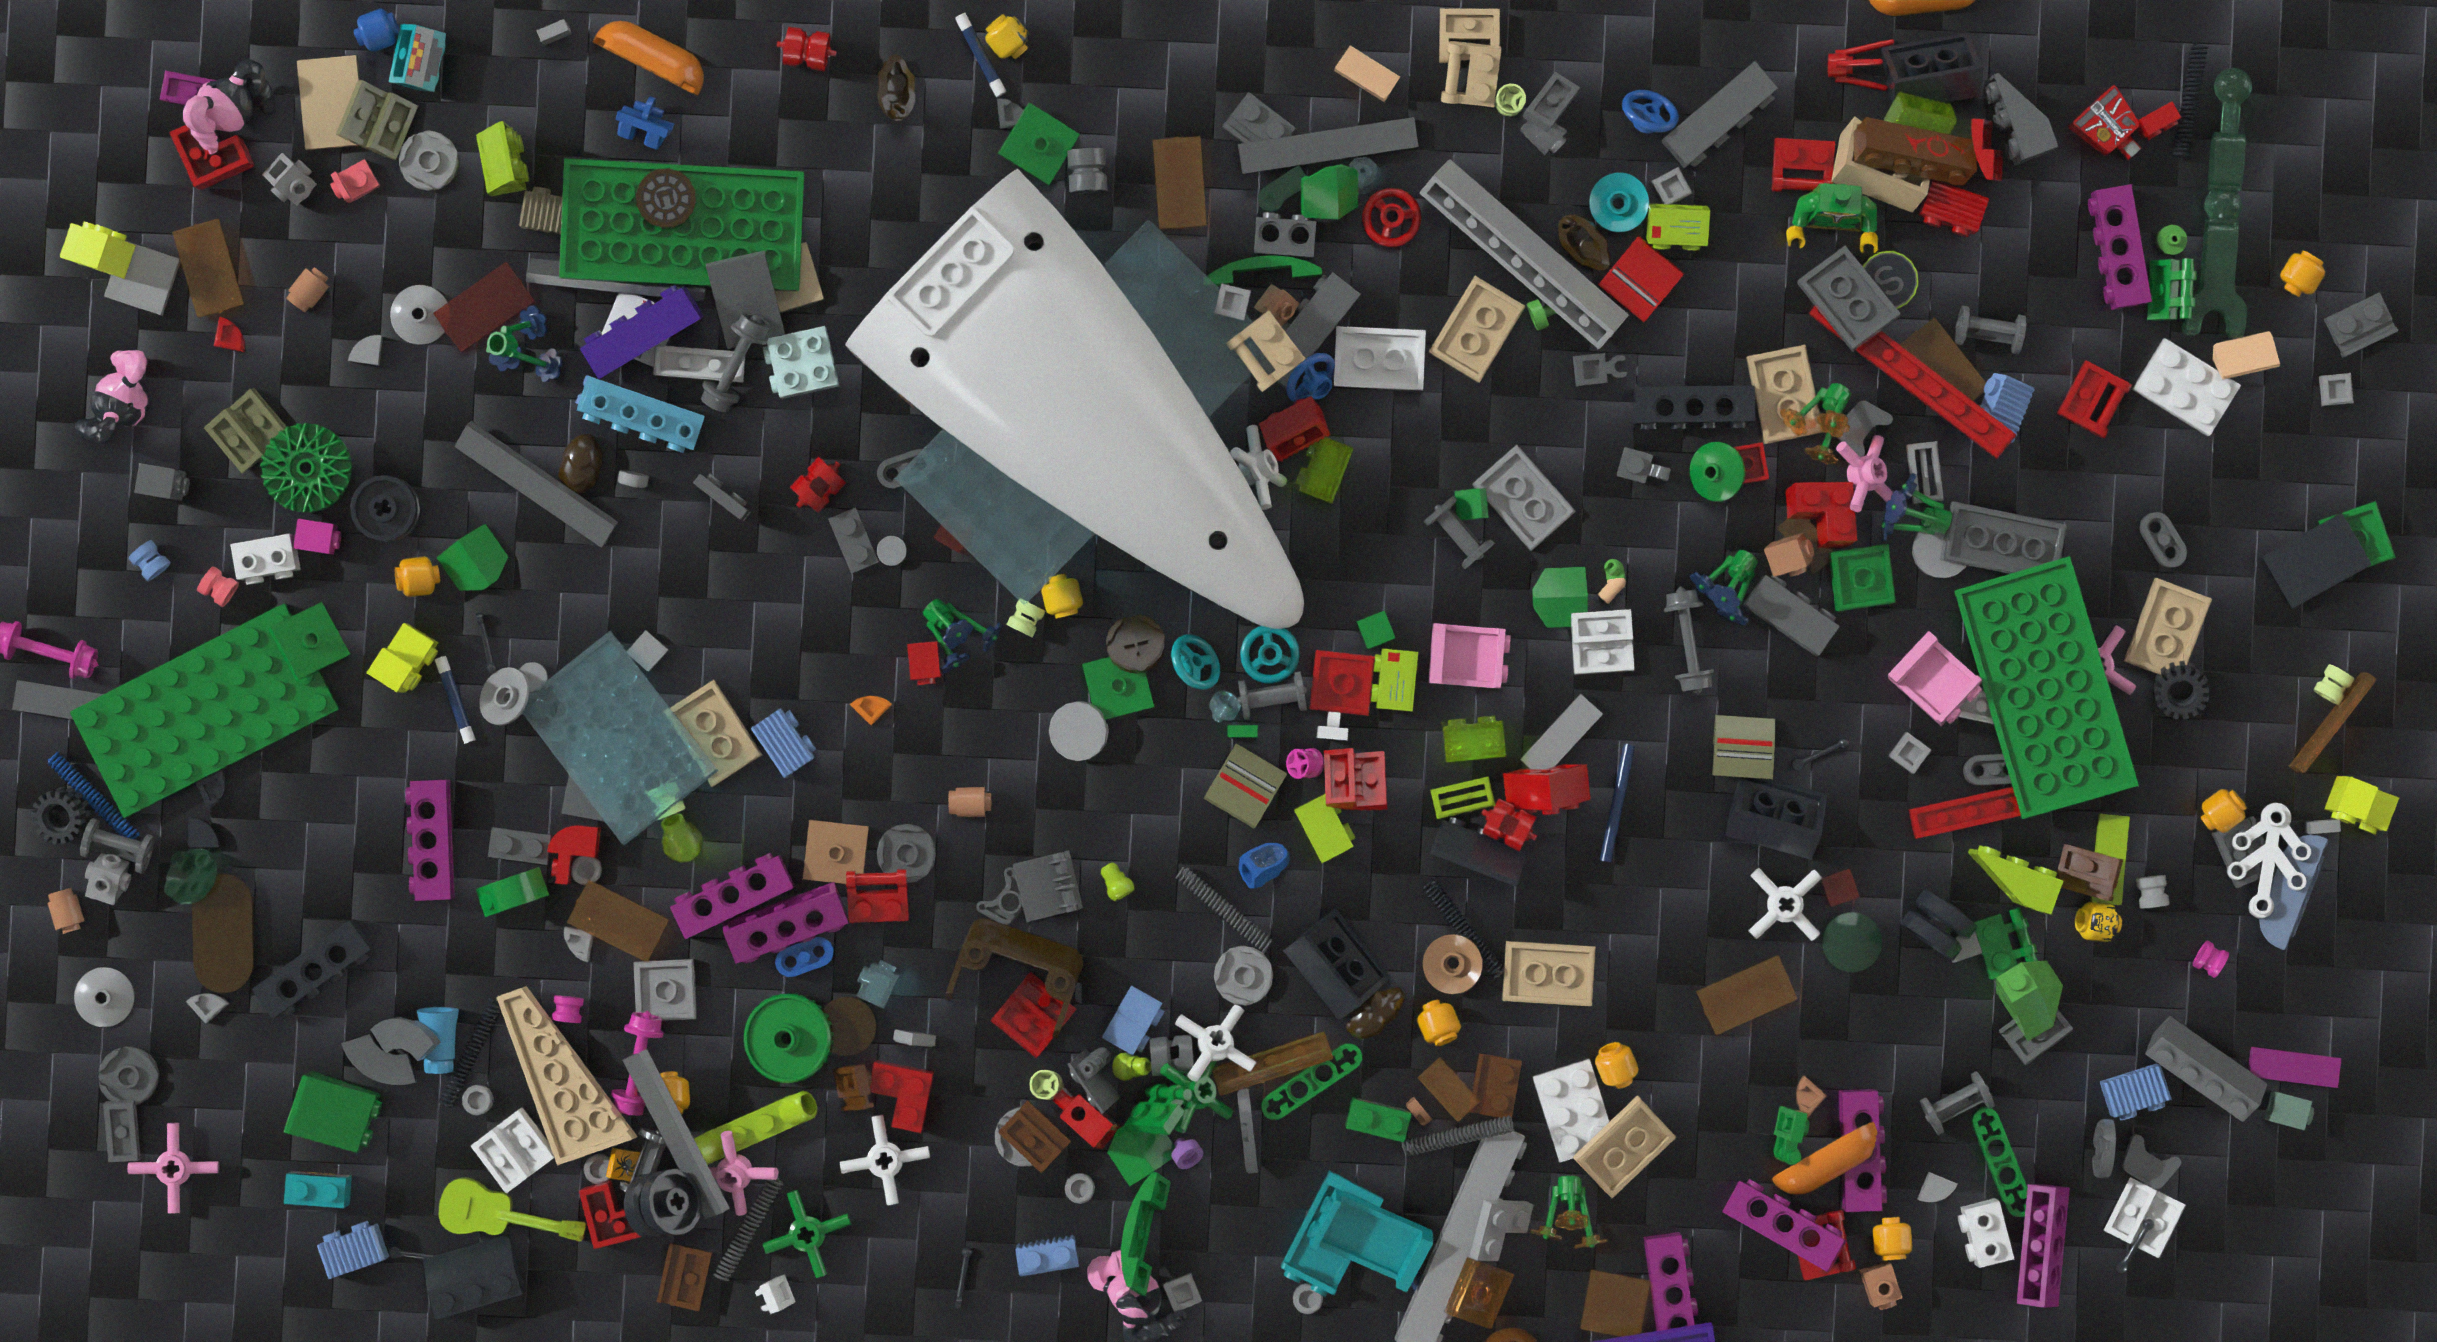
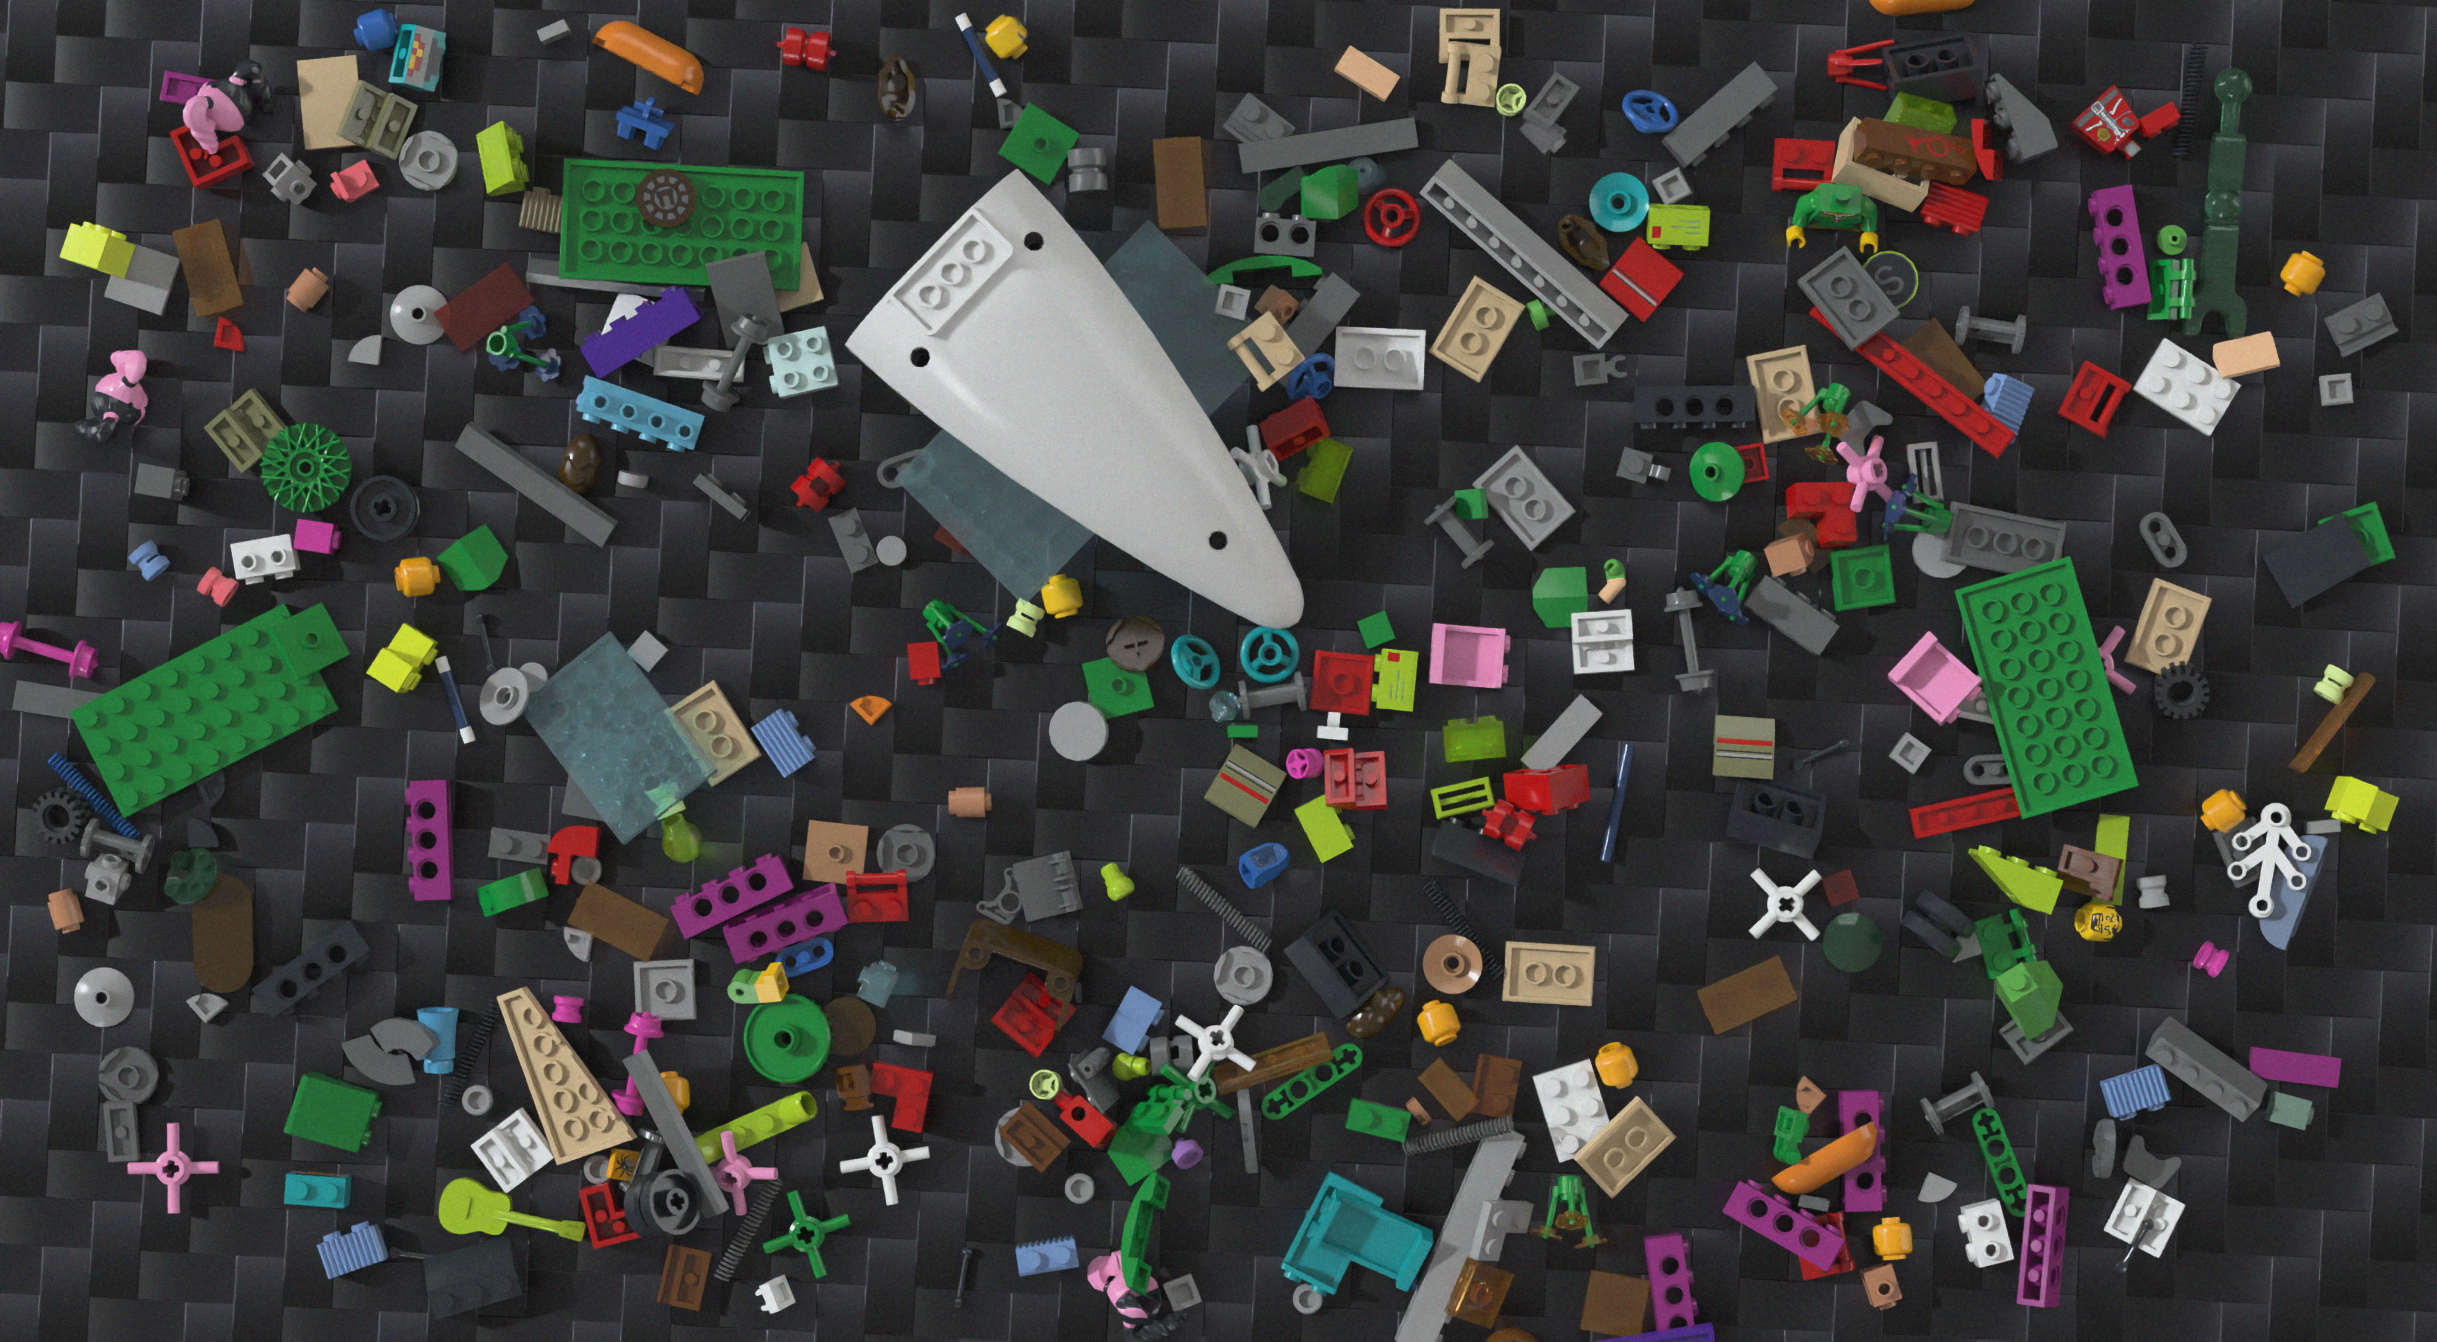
none -> leg [727,962,789,1004]
none -> dark grey tile [1798,1194,1830,1211]

